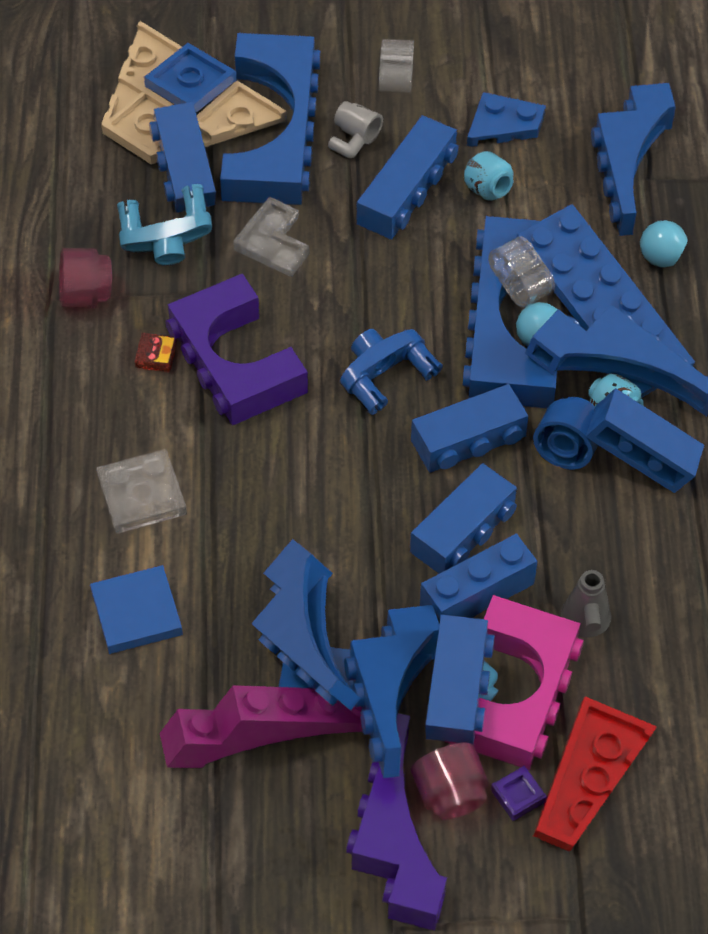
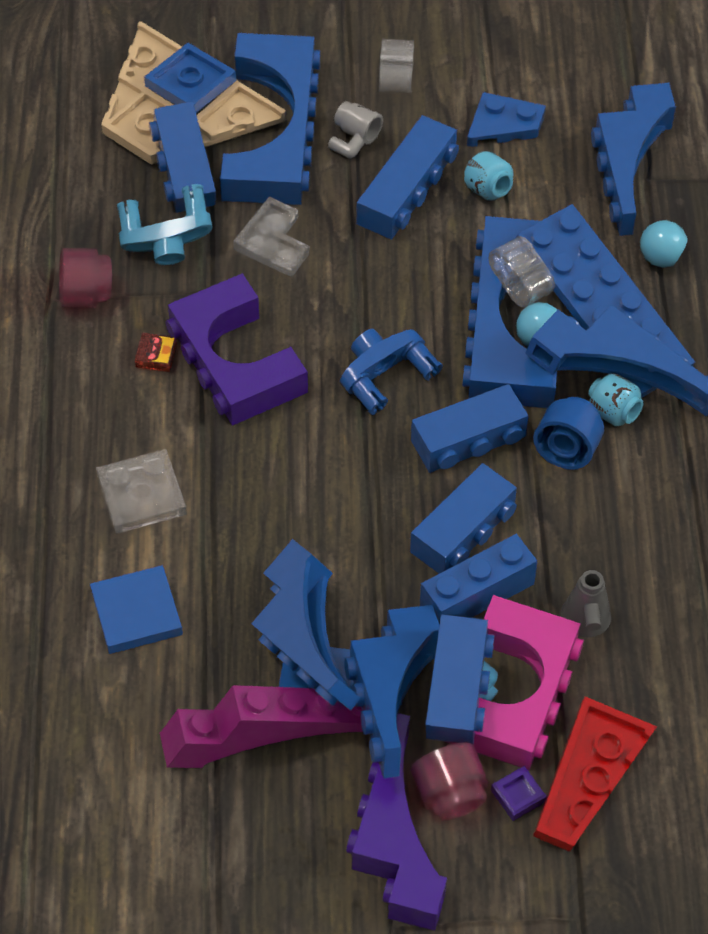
blue brick [585,388,704,493] -> none

